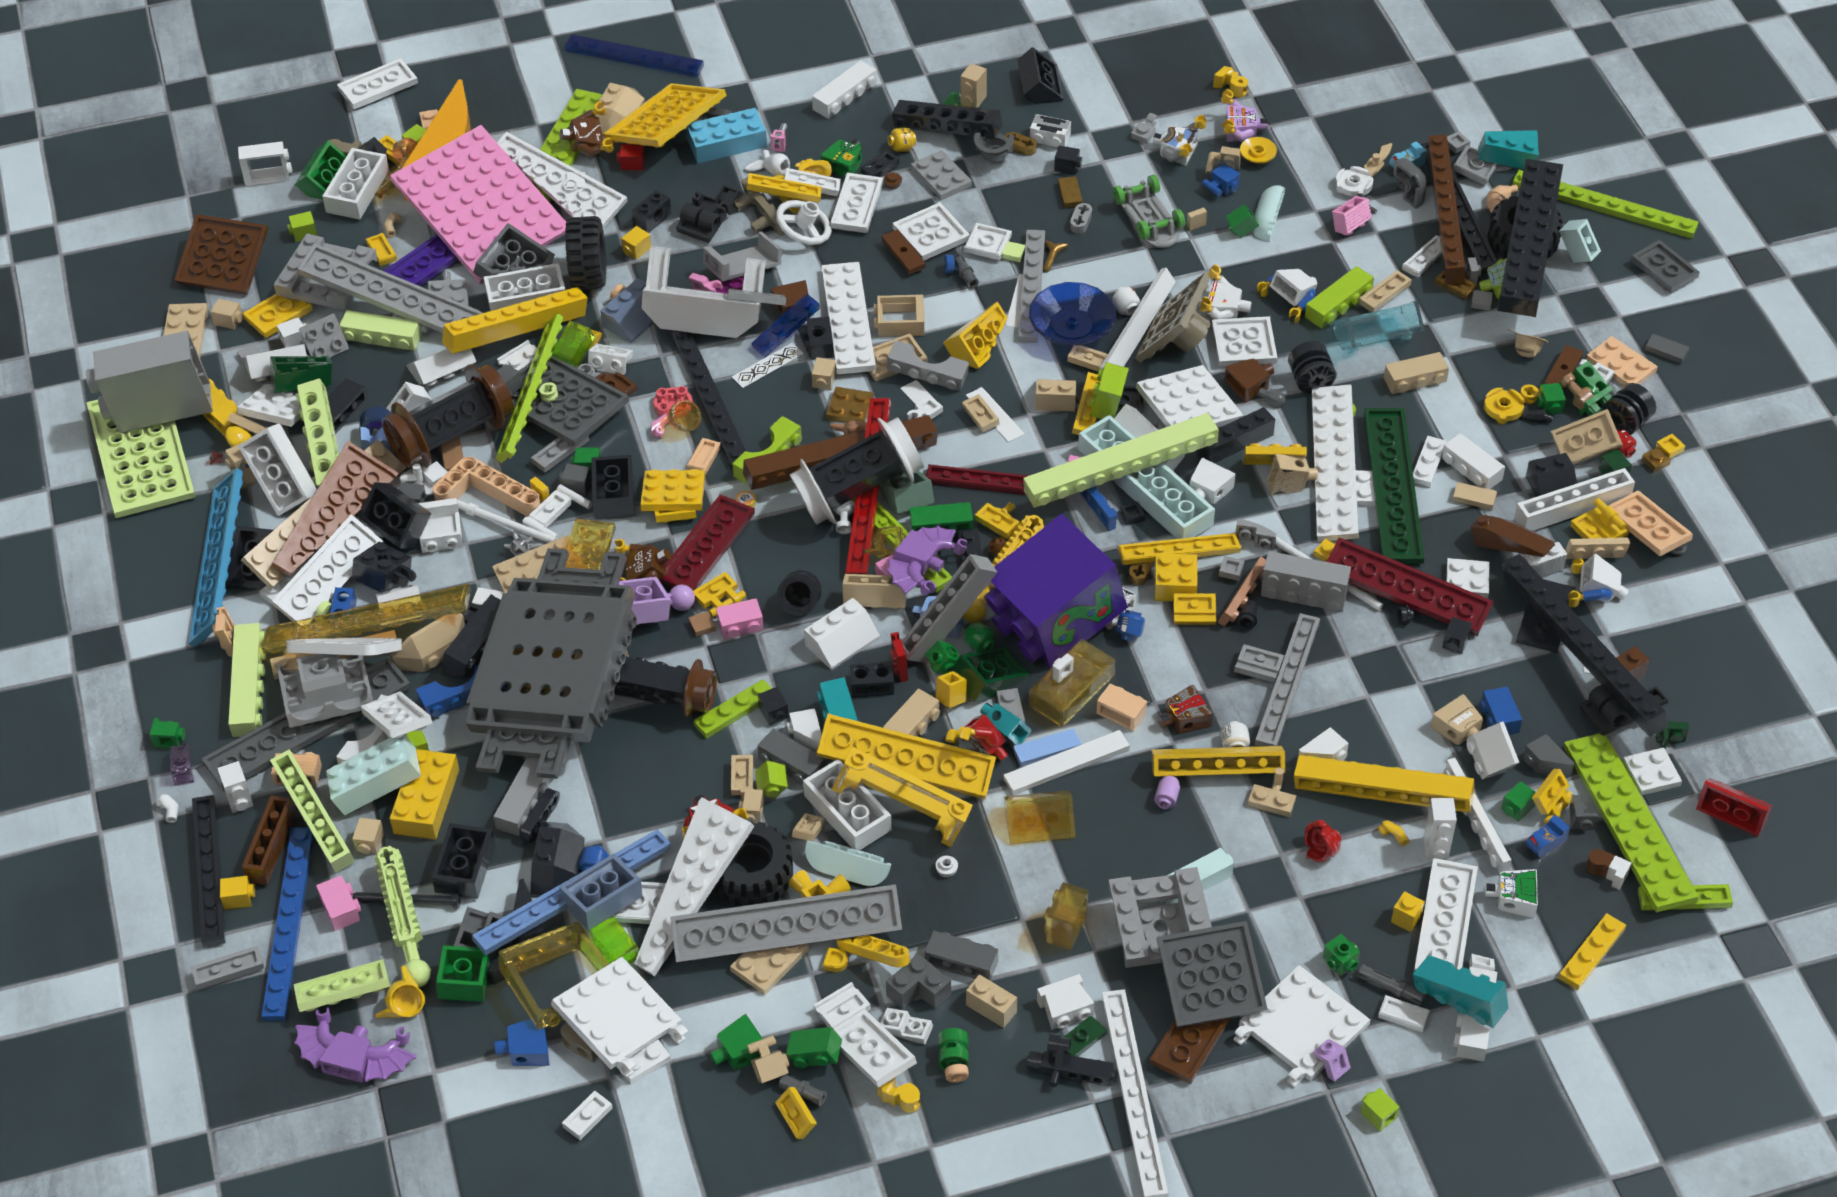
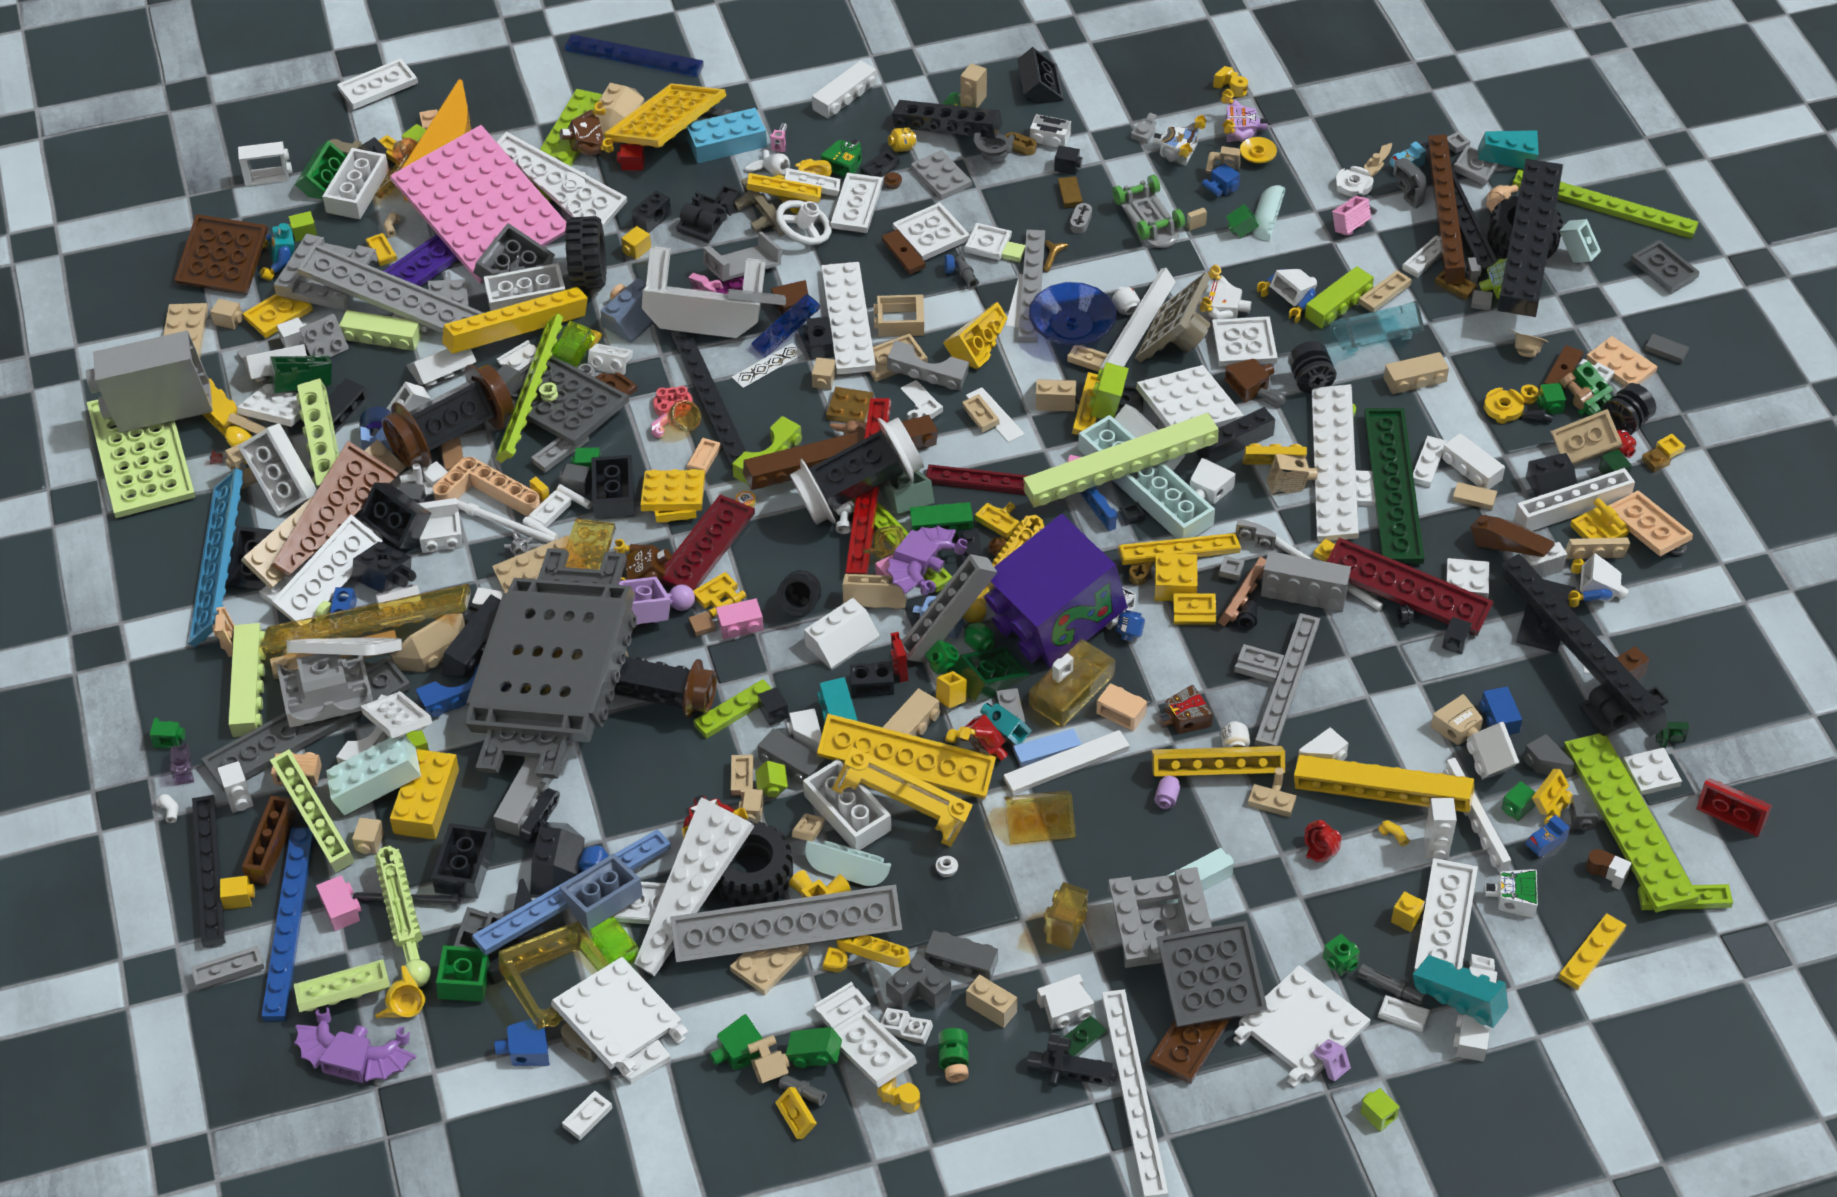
none -> torso [260,223,294,281]

